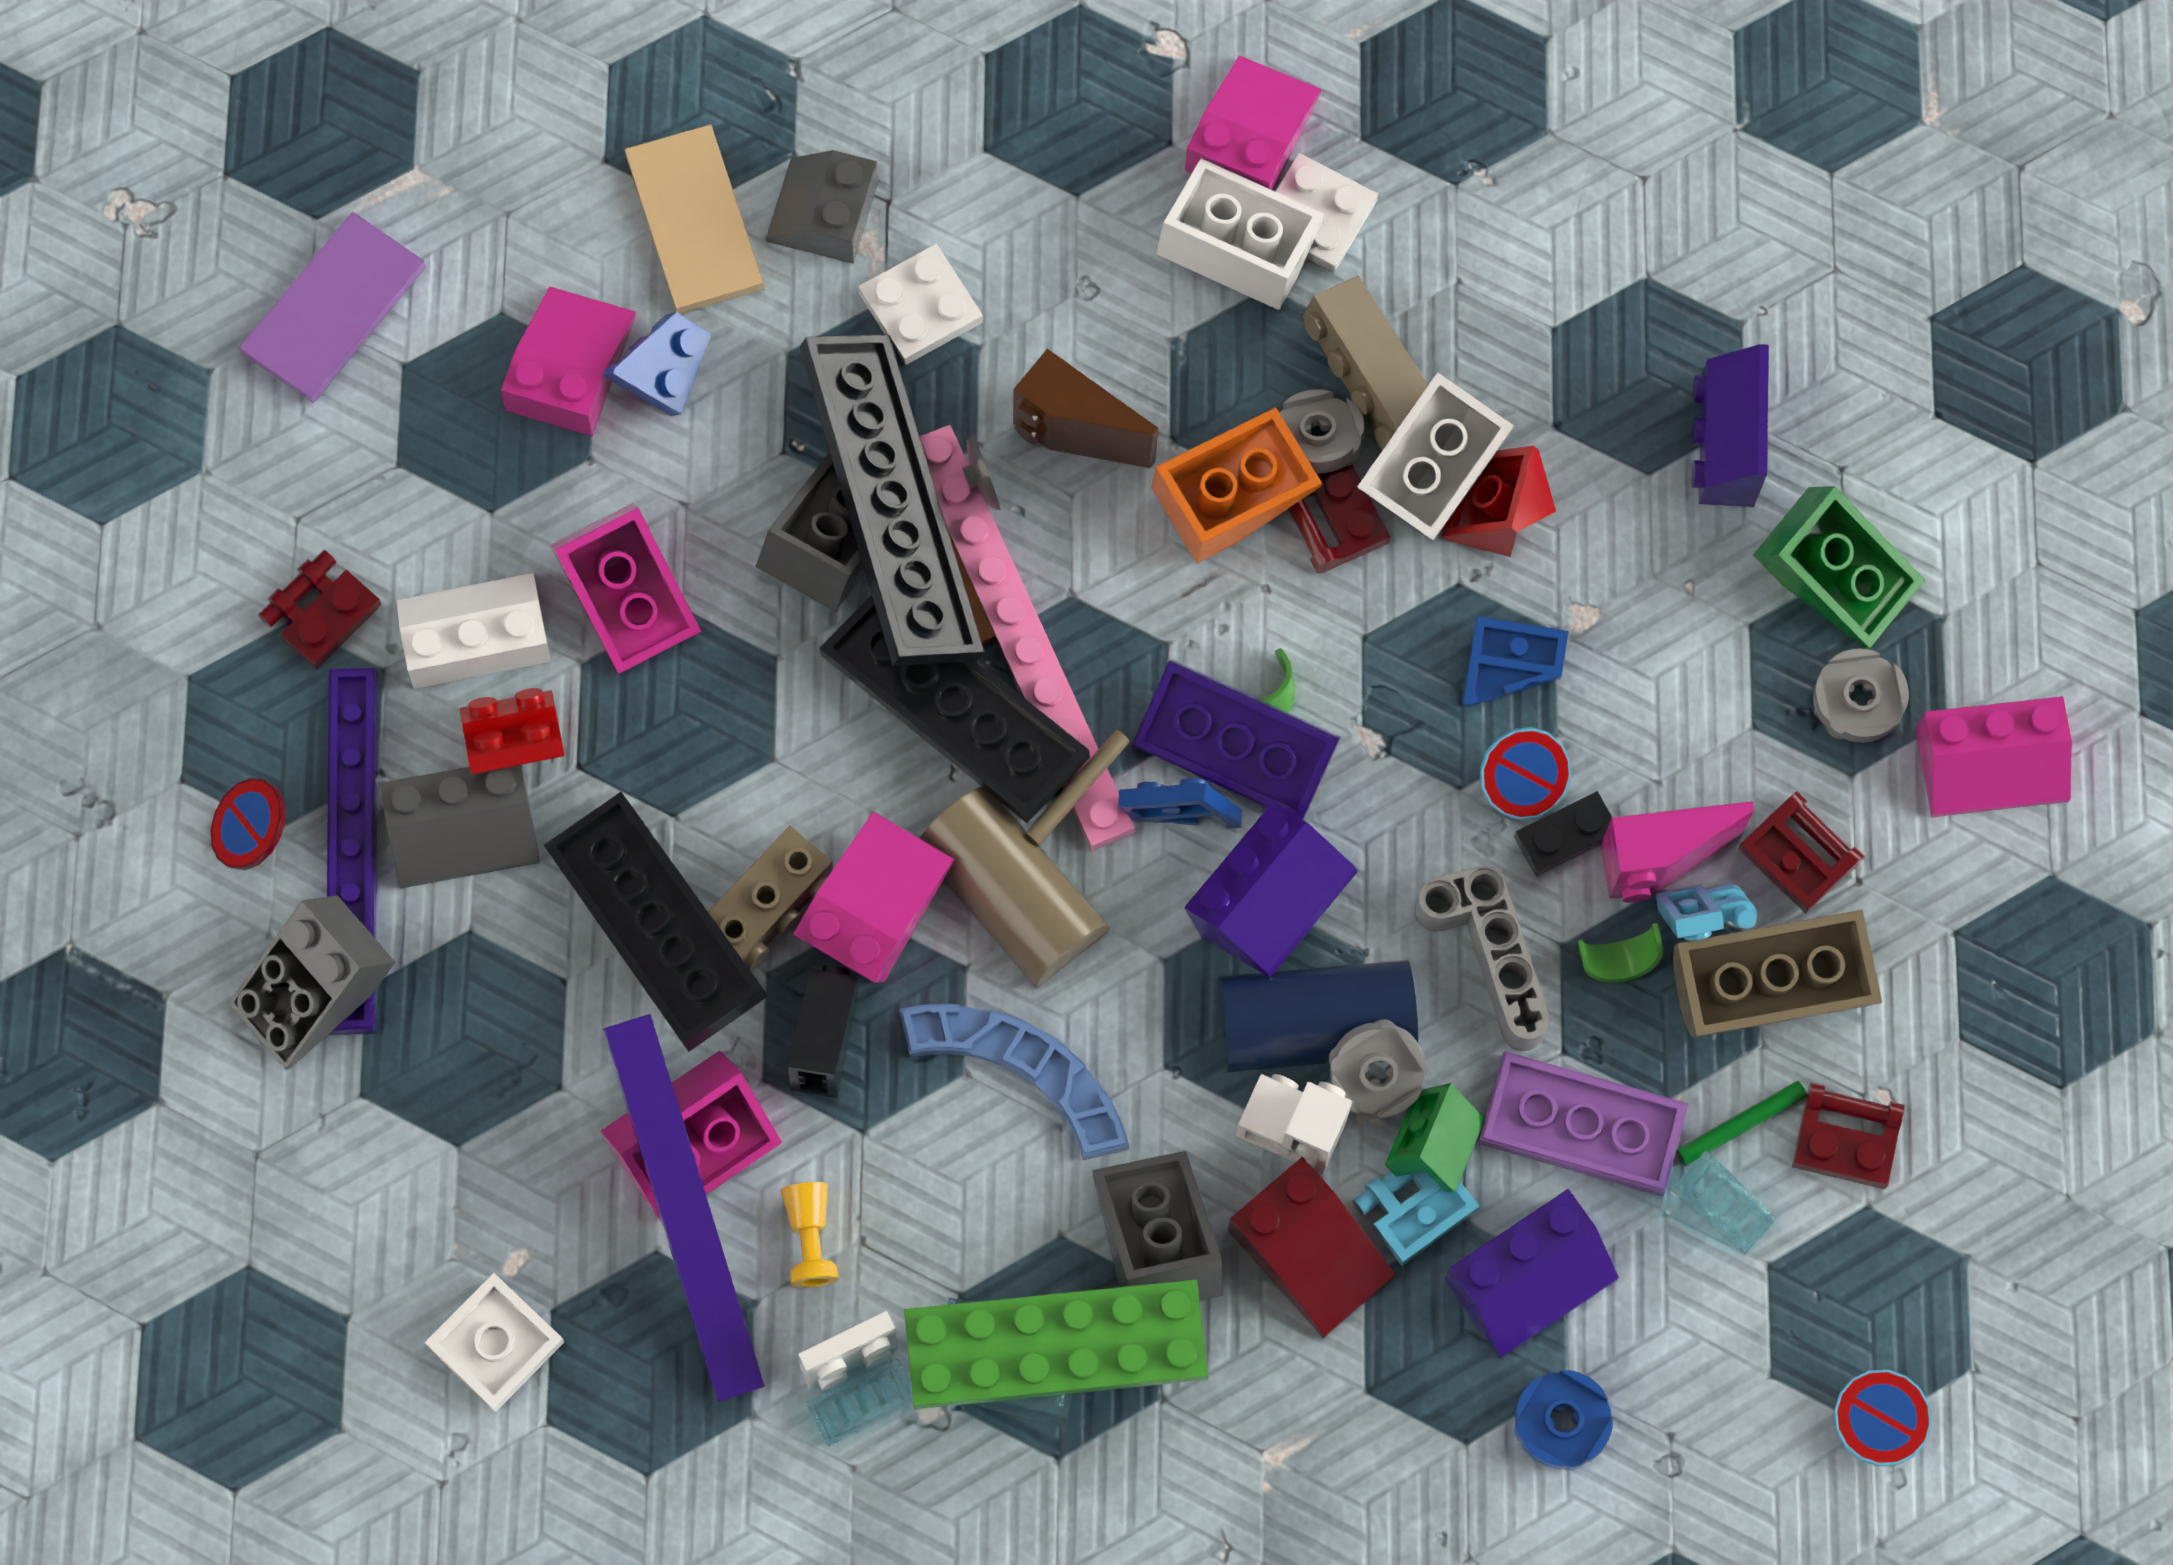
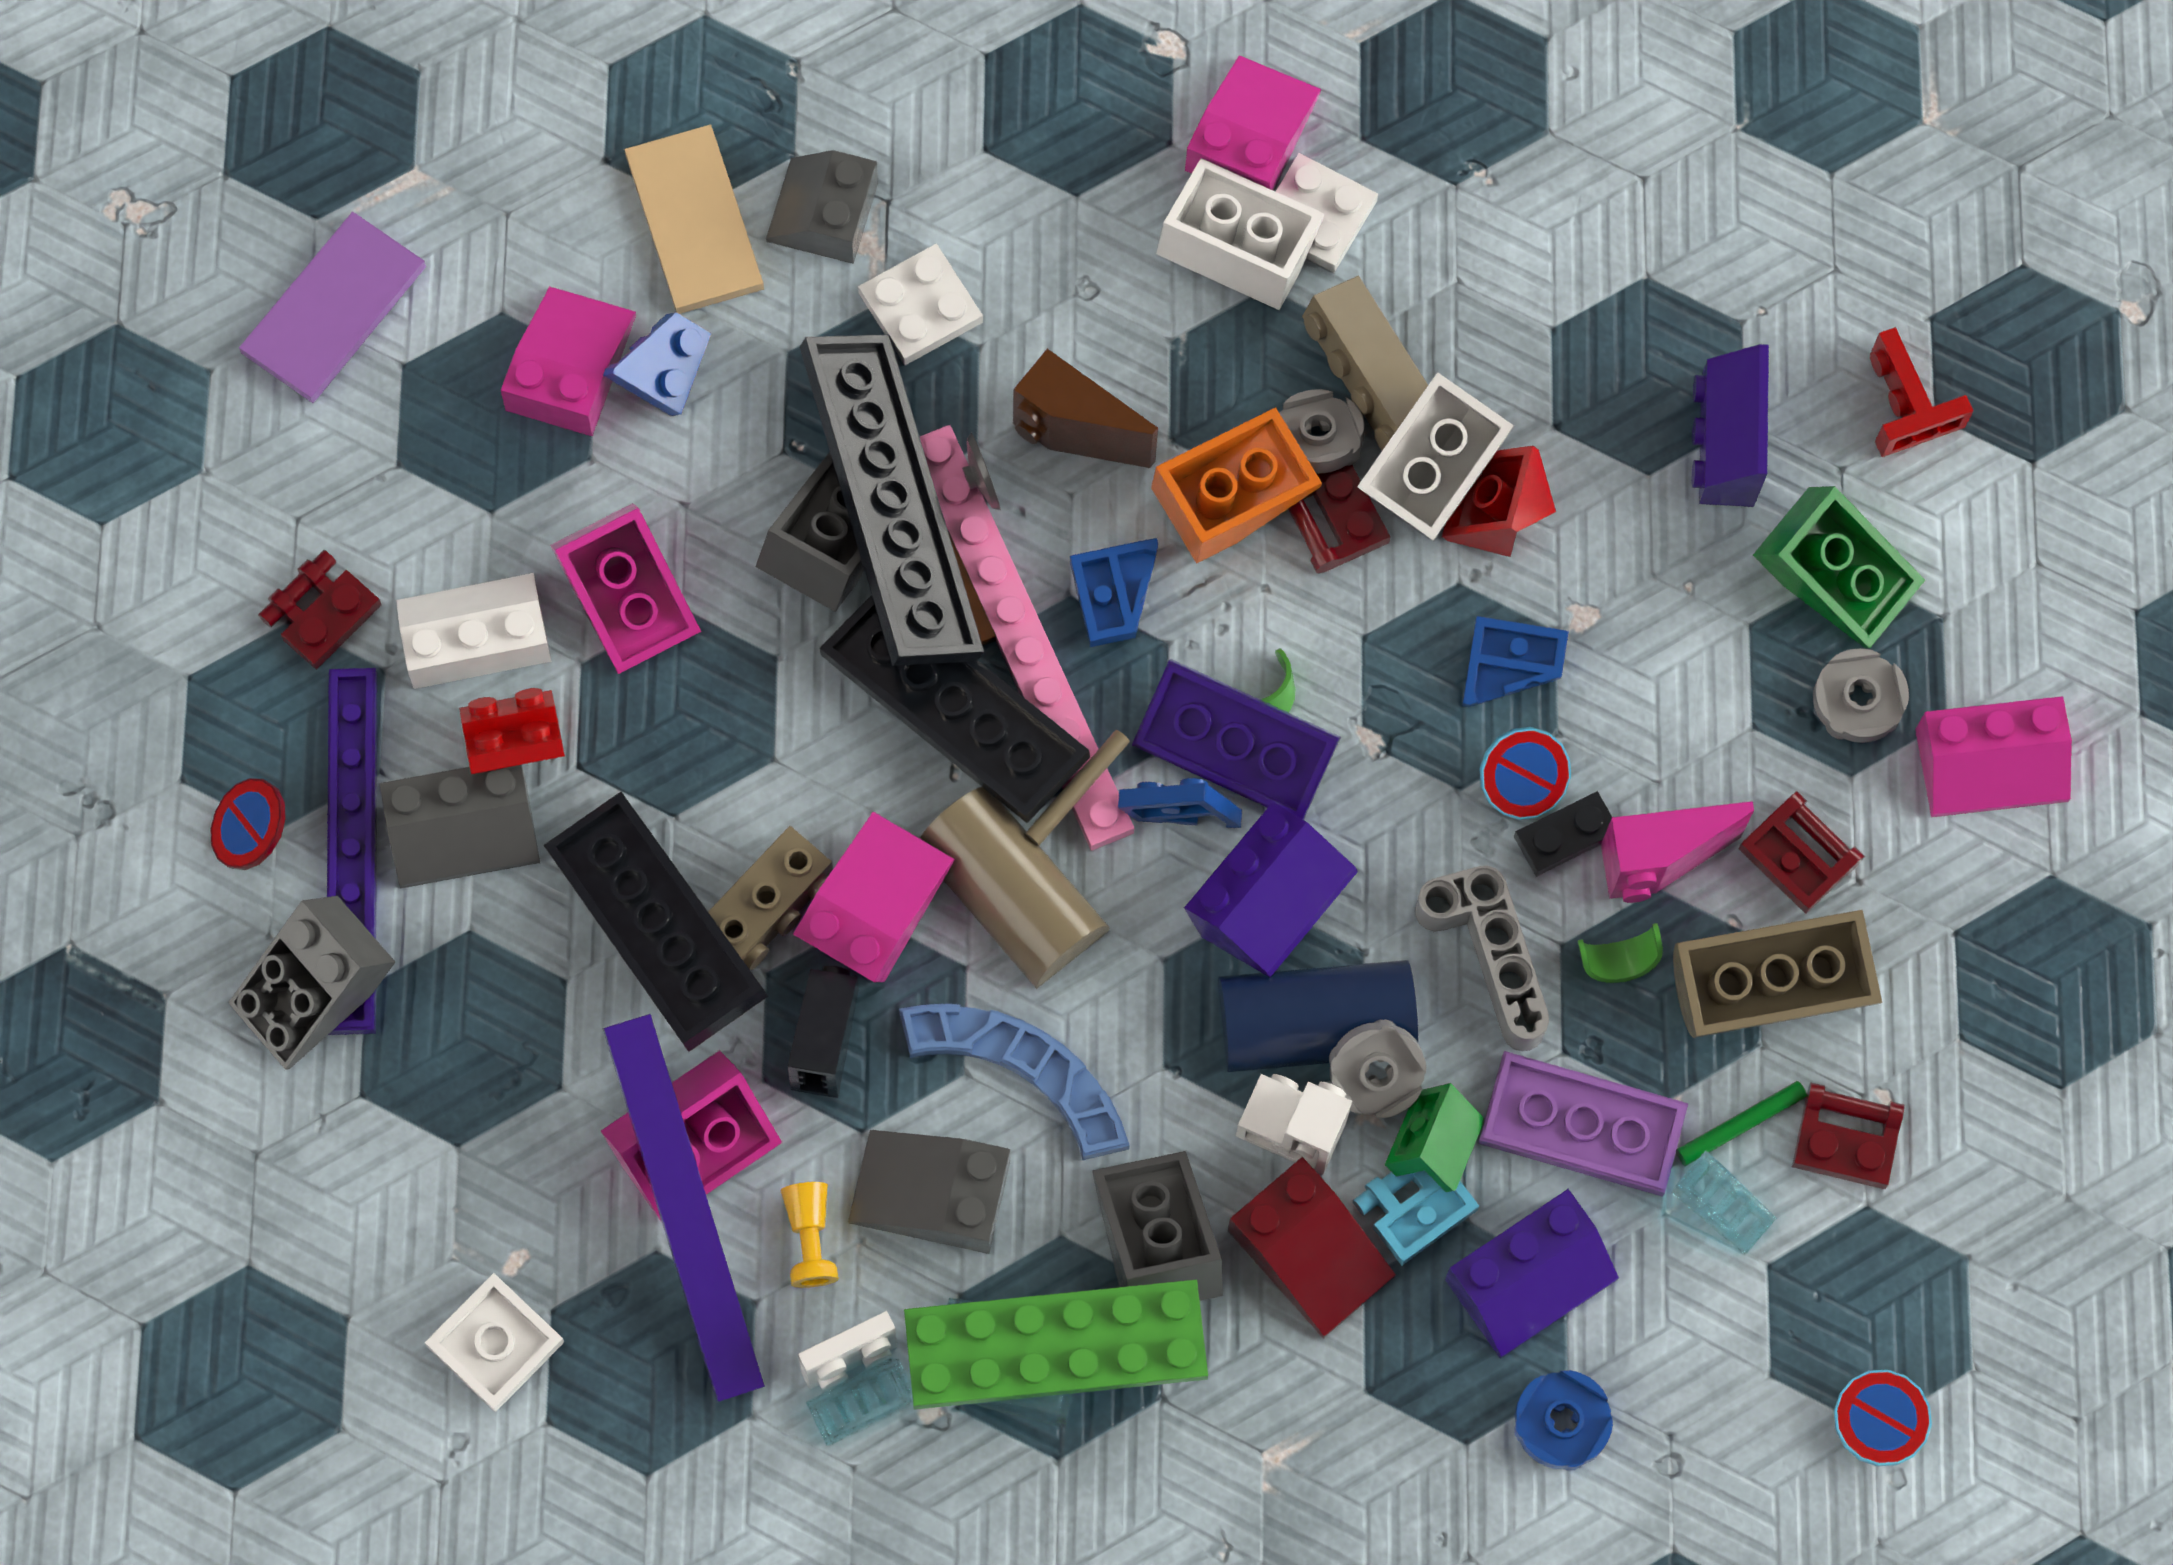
medium azure plate [1656,884,1757,941] -> none
none -> dark grey slope [848,1130,1010,1254]
none -> blue wing [1070,538,1158,647]
none -> red bracket [1870,327,1974,457]

